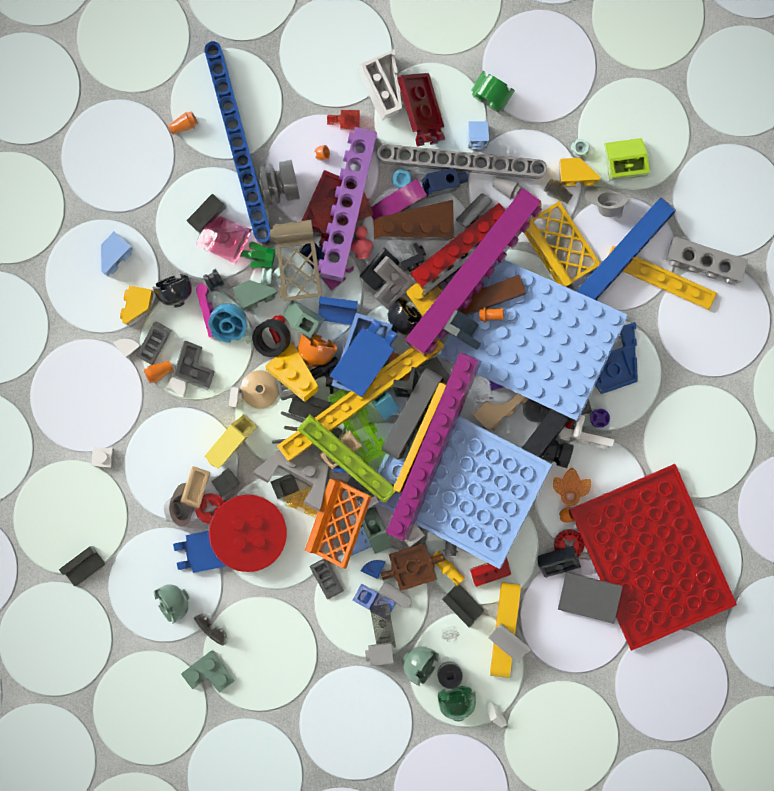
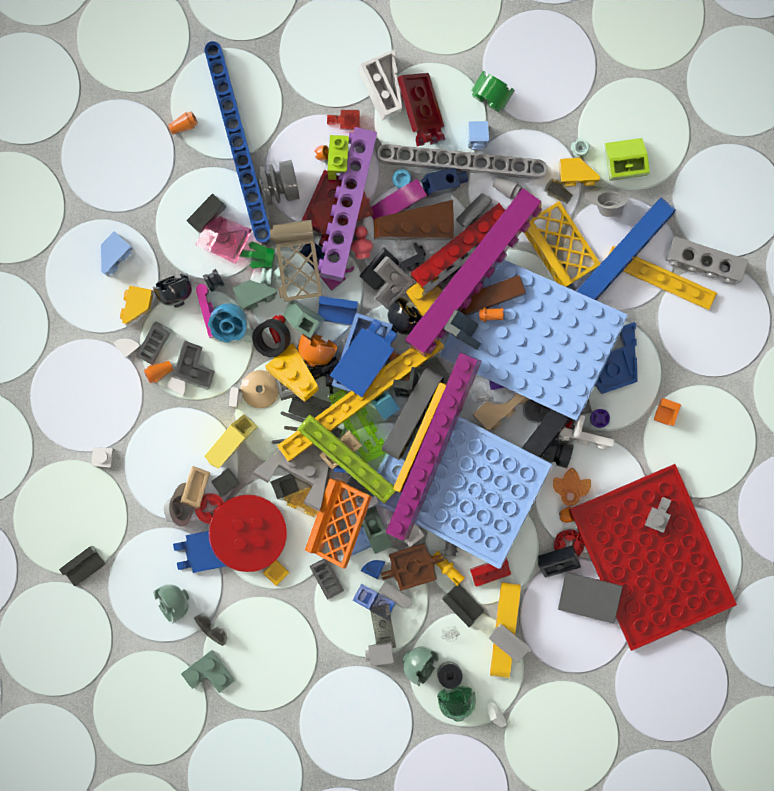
none -> yellow tile [263,560,290,586]
none -> lime bracket [327,135,349,180]
none -> light grey plate [645,497,671,533]
none -> orange panel [654,398,681,426]

